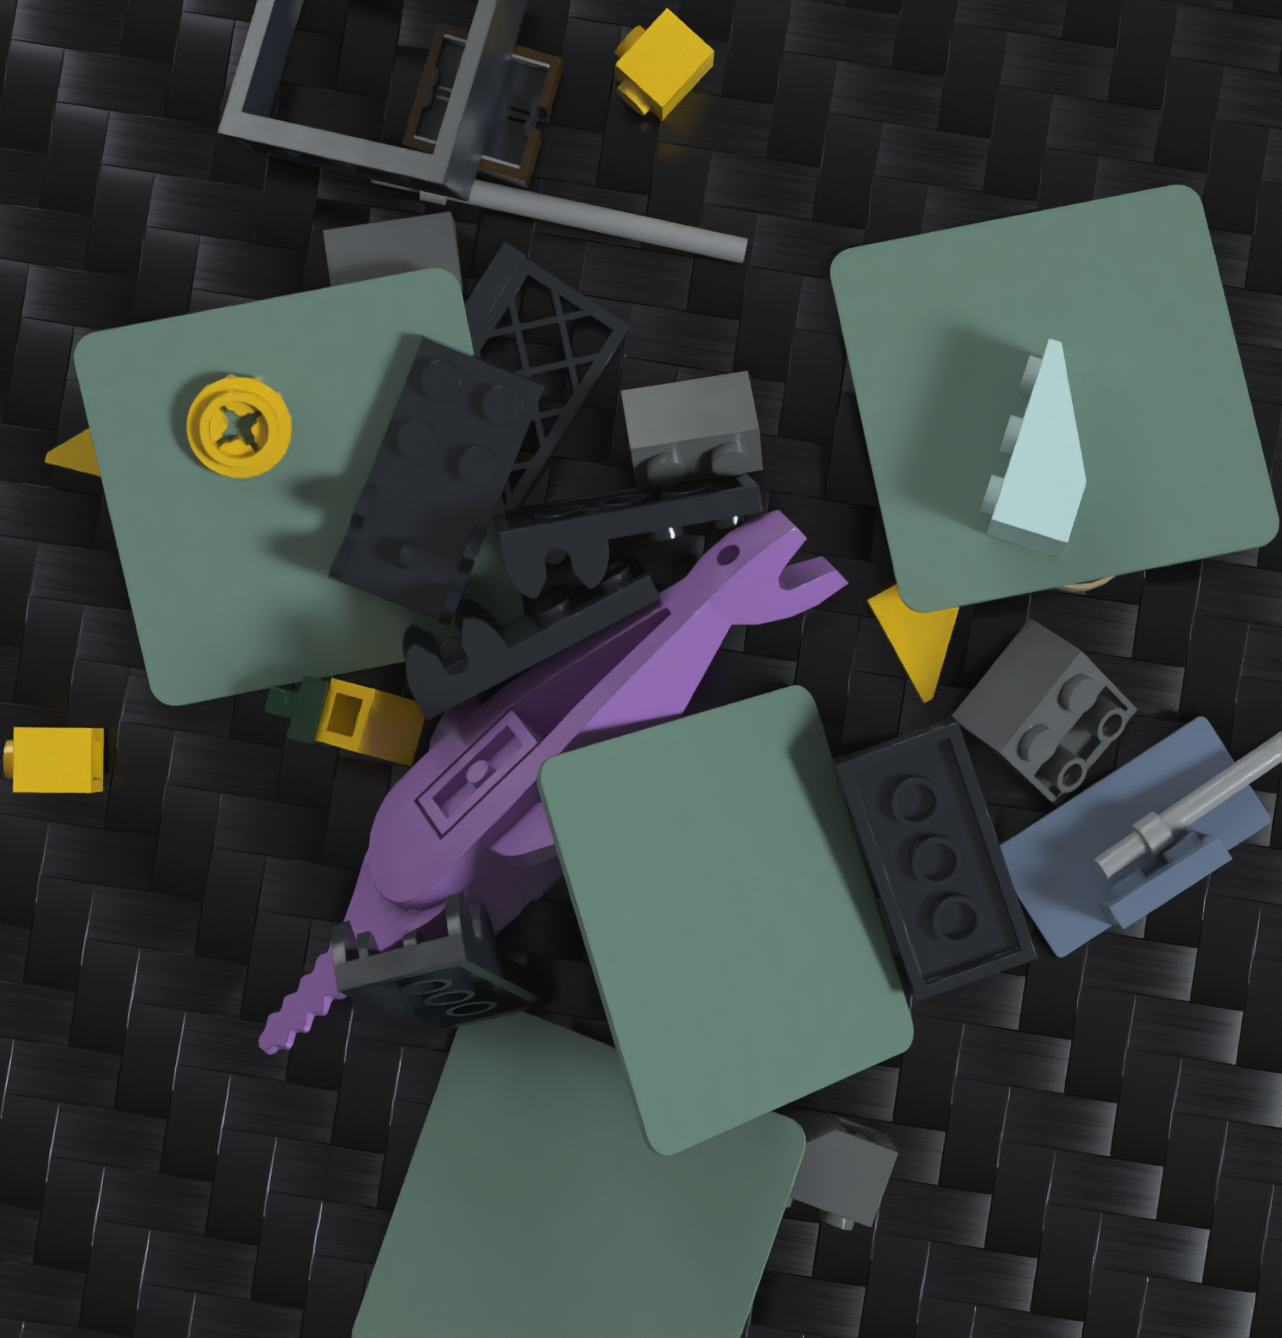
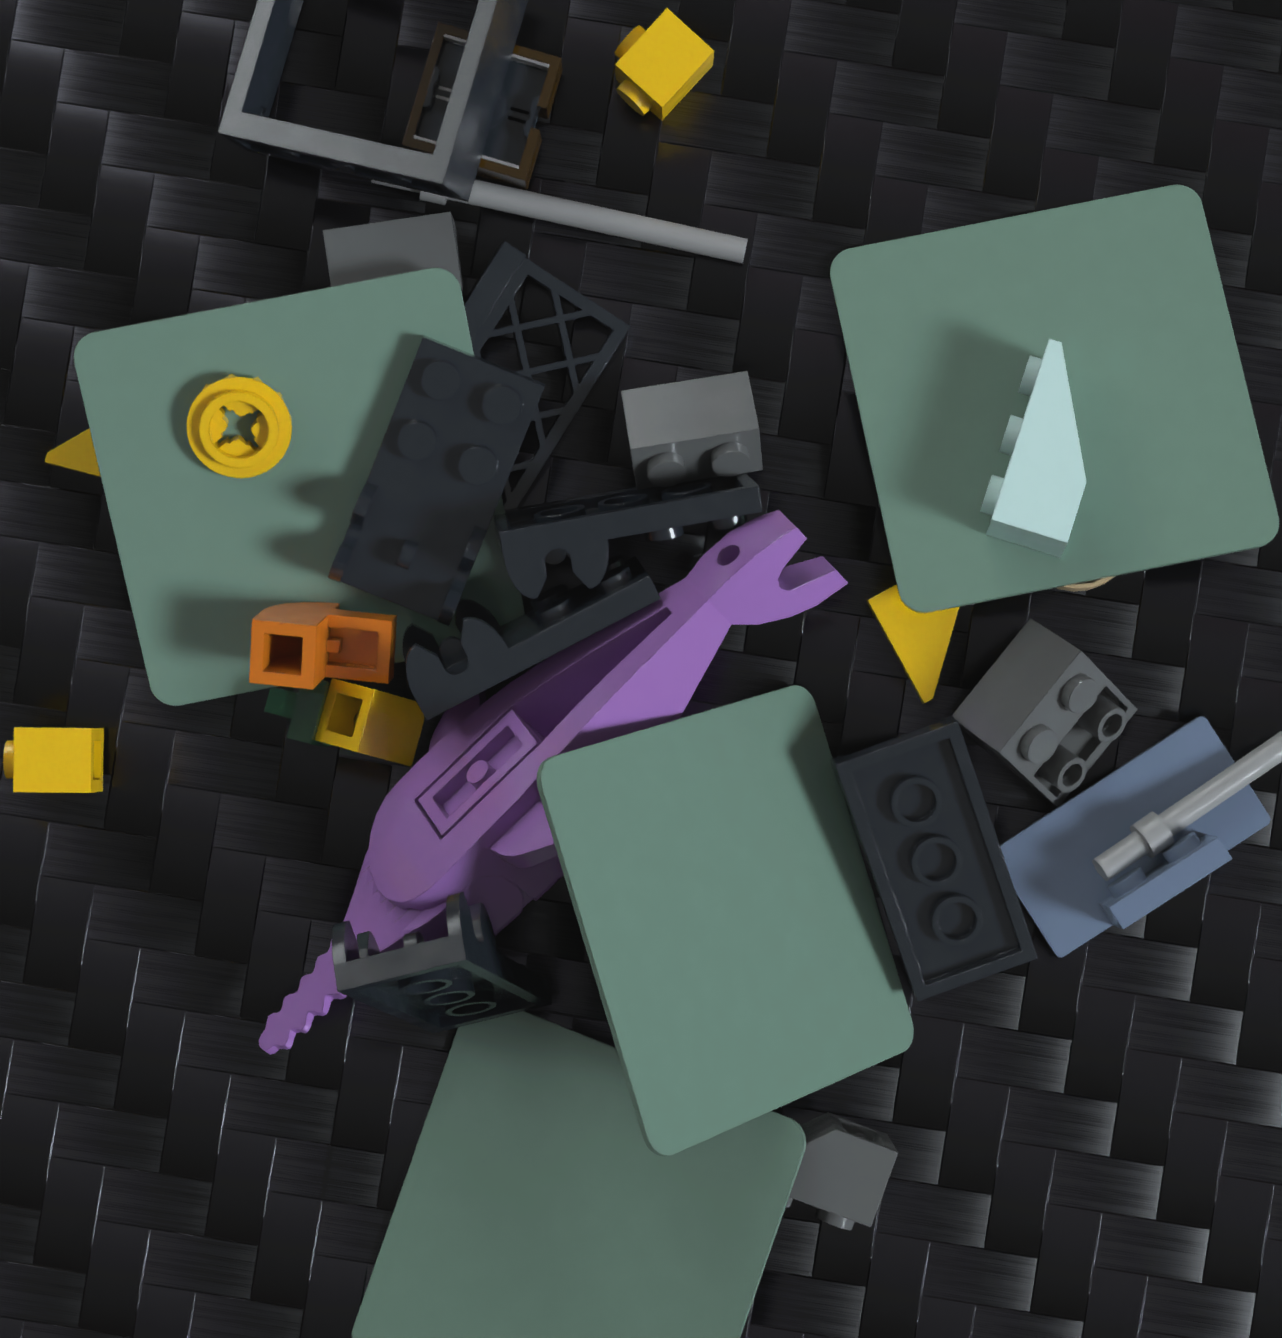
none -> orange brick [249,602,397,690]

